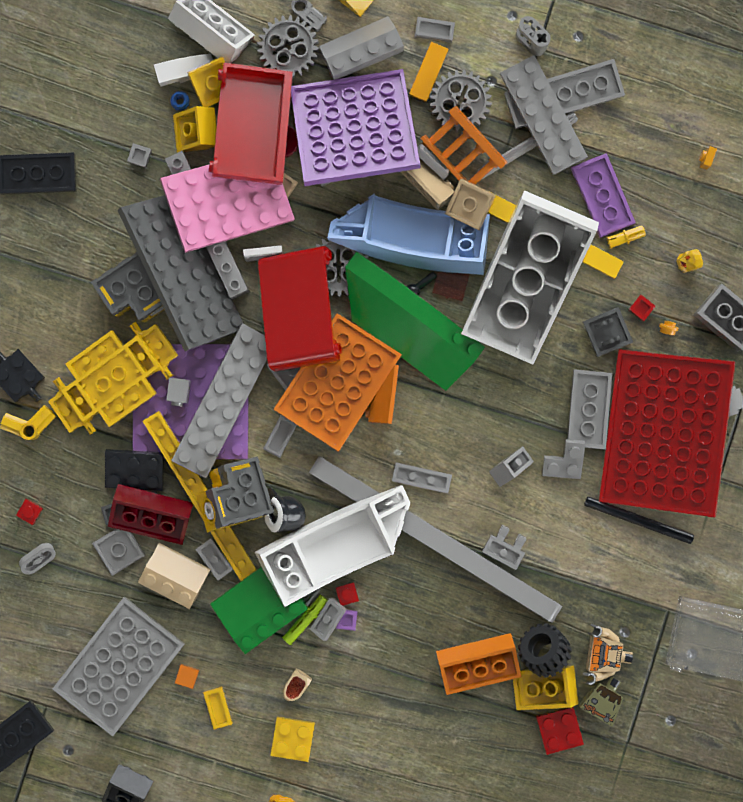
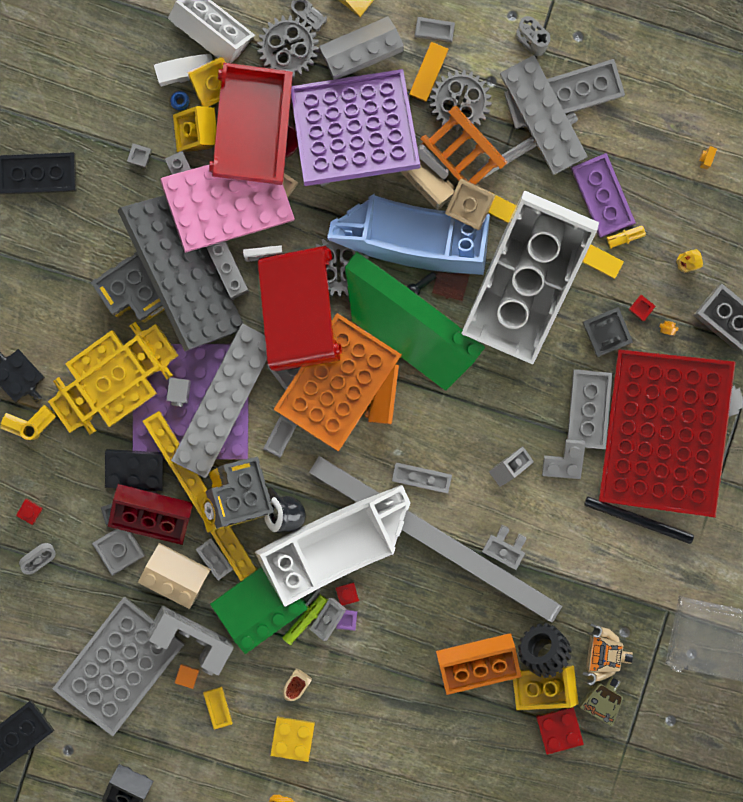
none -> light grey plate [147,605,233,676]

